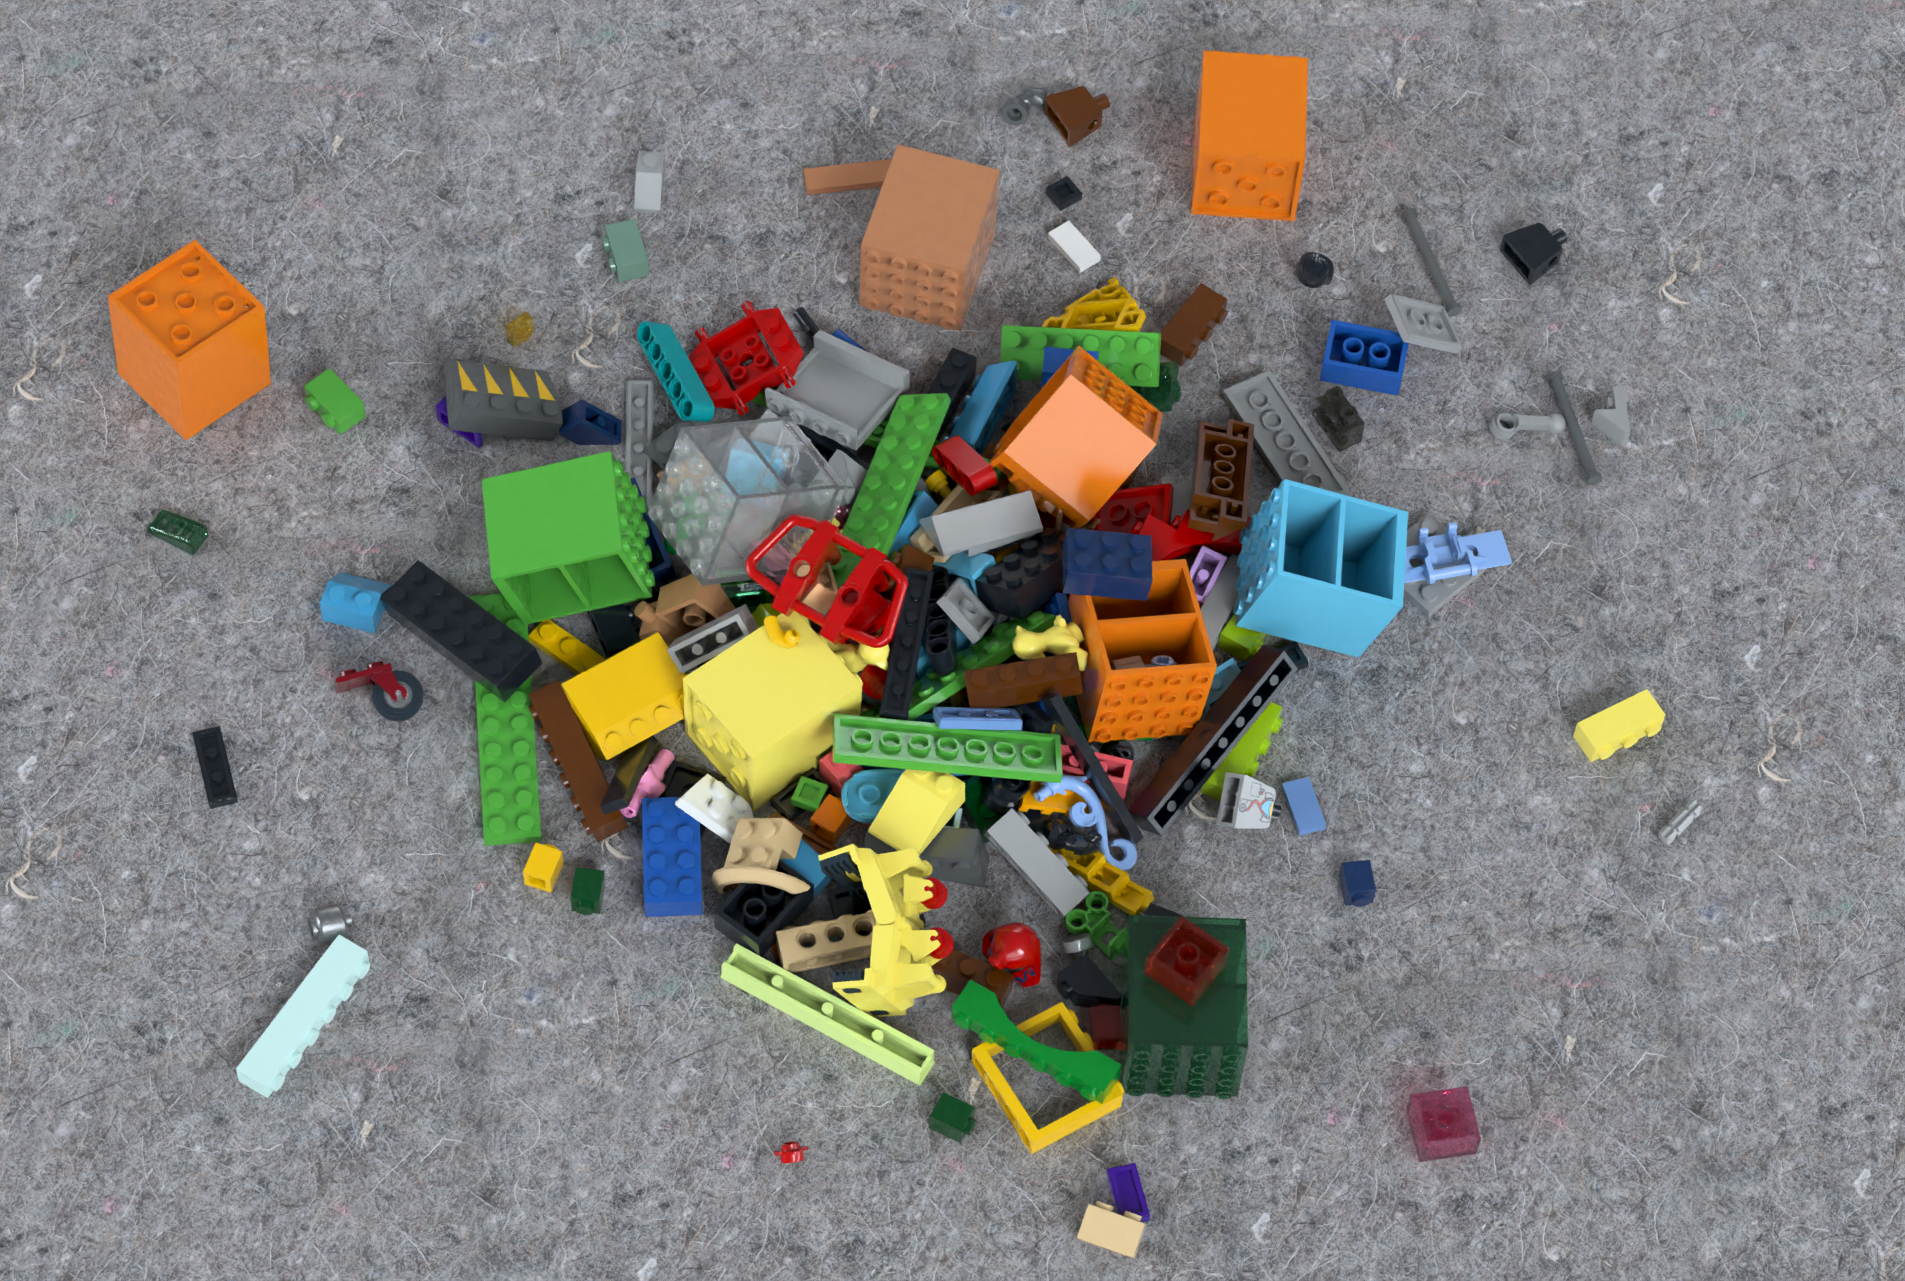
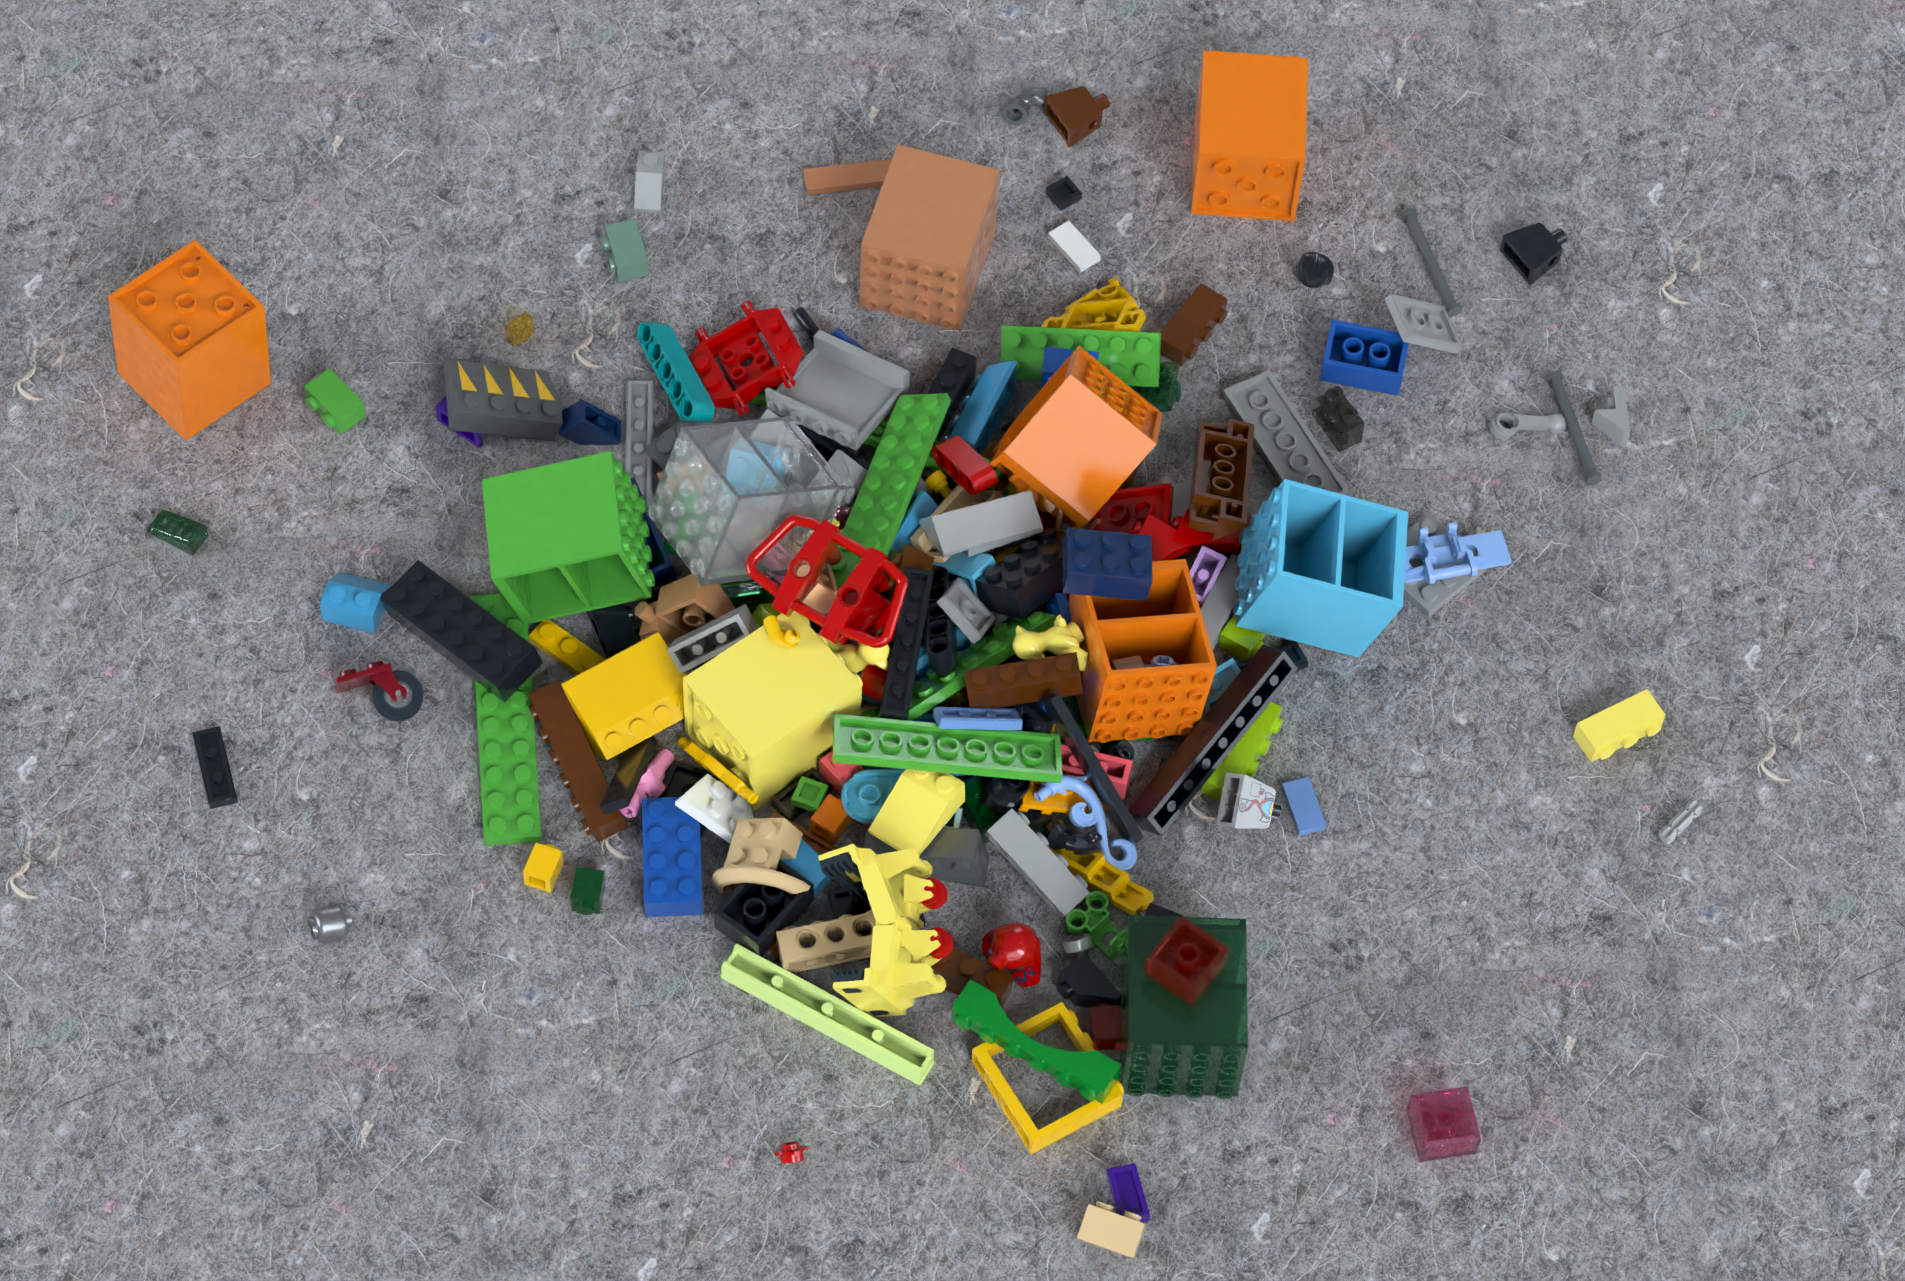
light aqua brick [236,935,370,1098] -> none
dark green brick [929,1092,977,1143] -> none
dark blue brick [1339,860,1376,907] -> none
none -> yellow piece [677,737,758,804]

